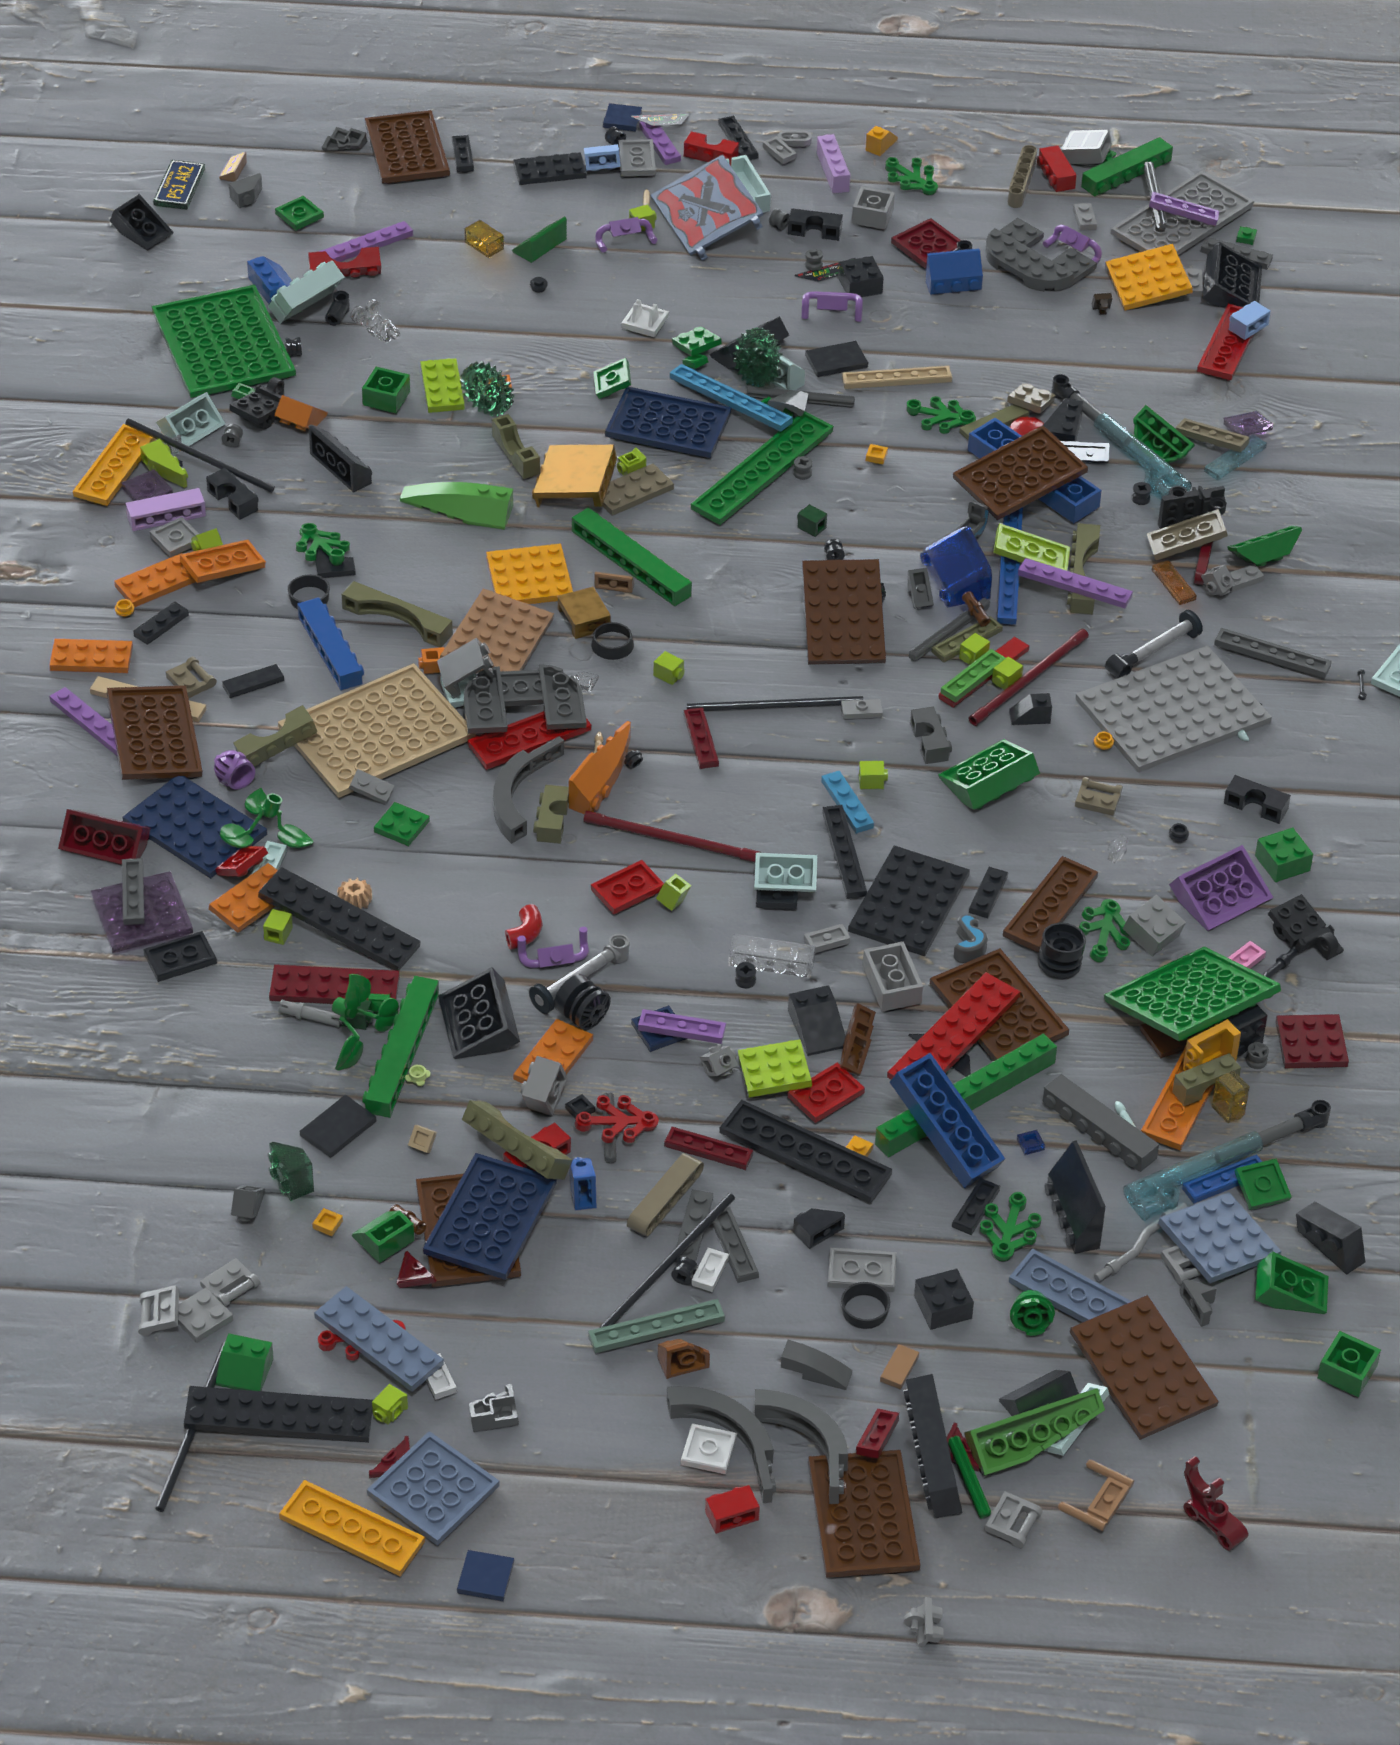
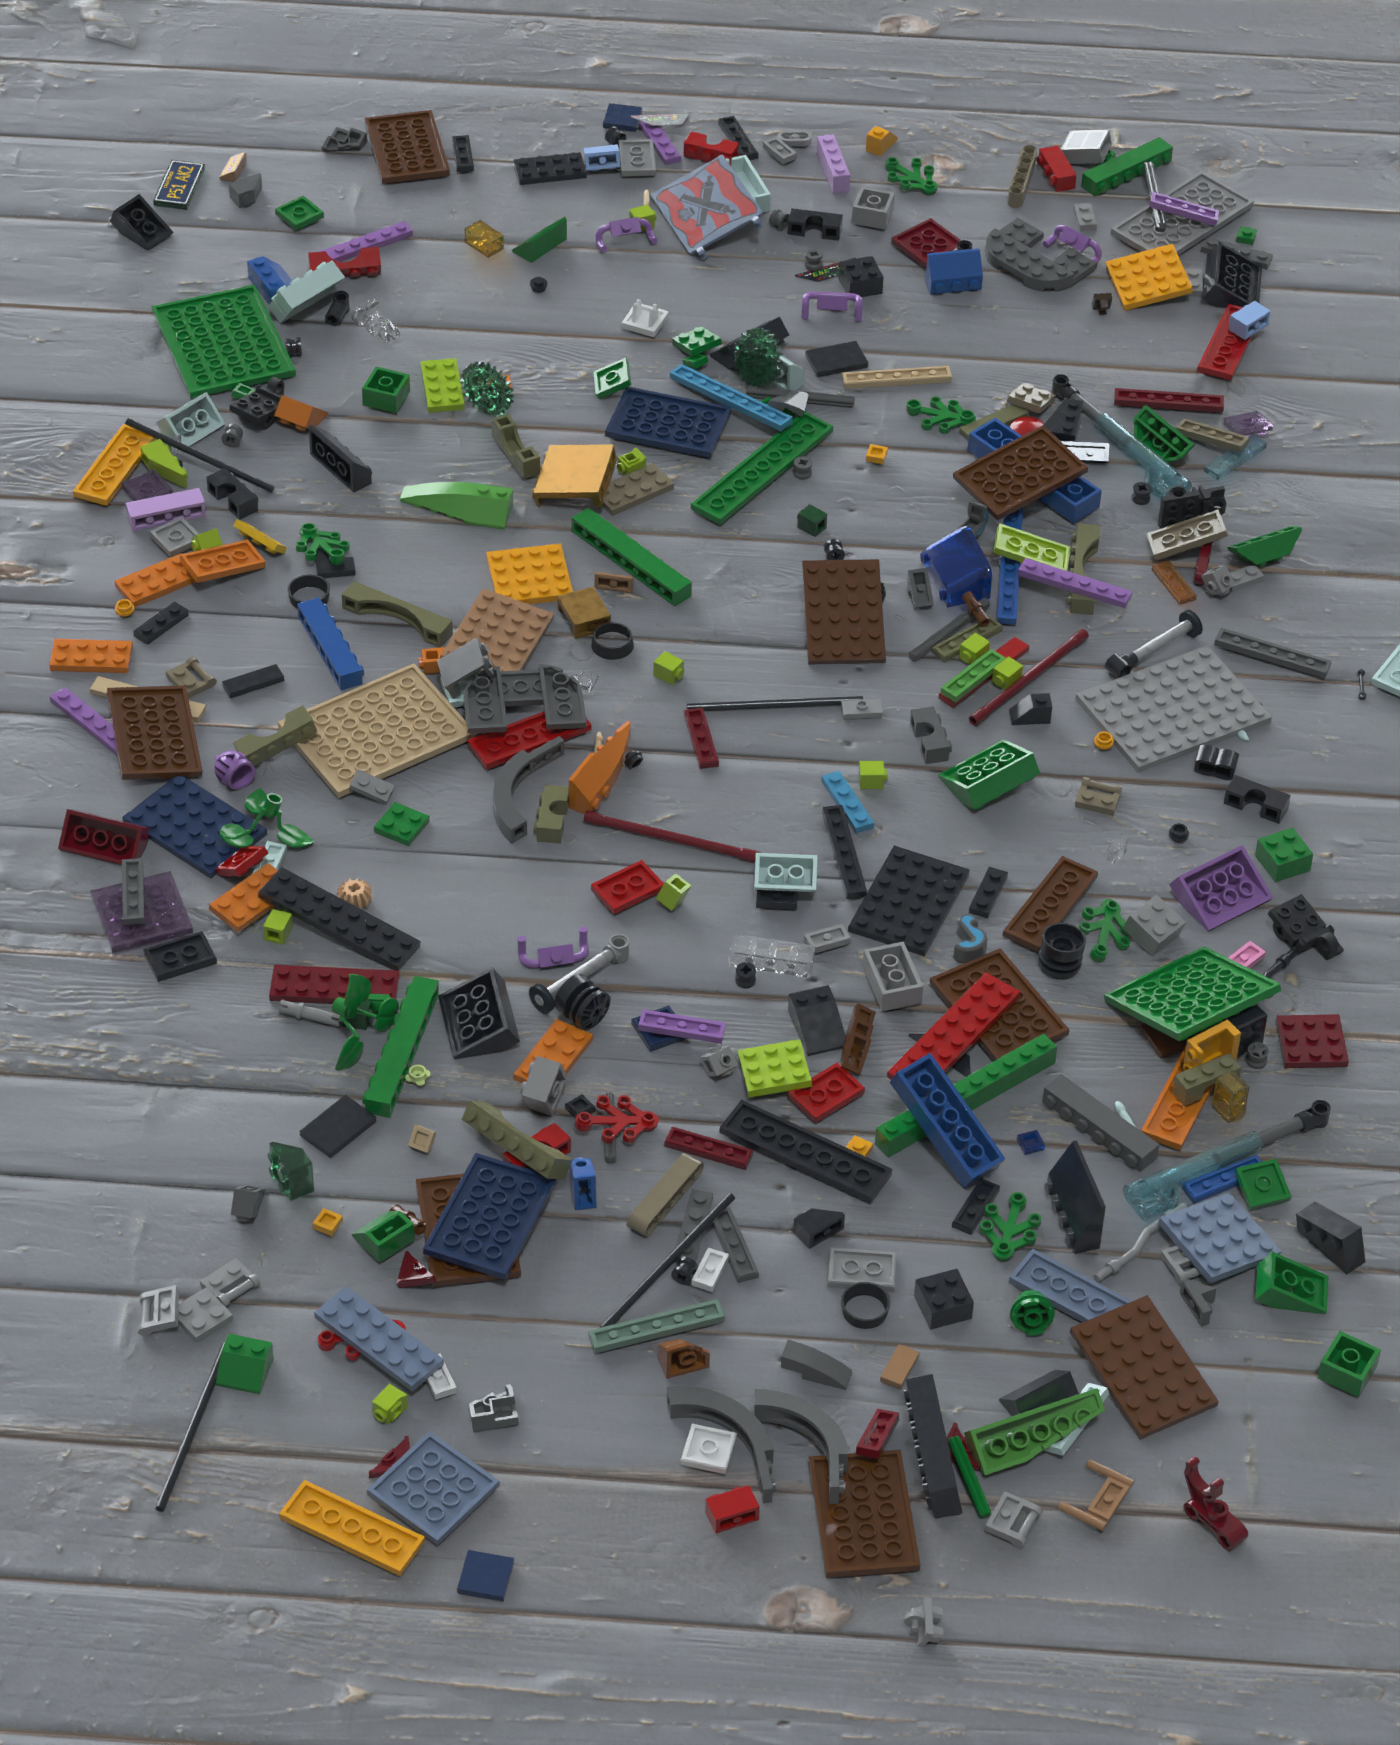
black plate [184,1386,373,1443] -> none
red cylinder [505,904,543,950] -> none
none -> yellow plate [233,519,288,554]
none -> dark red plate [1114,388,1224,413]
none -> black brick [1194,745,1239,780]

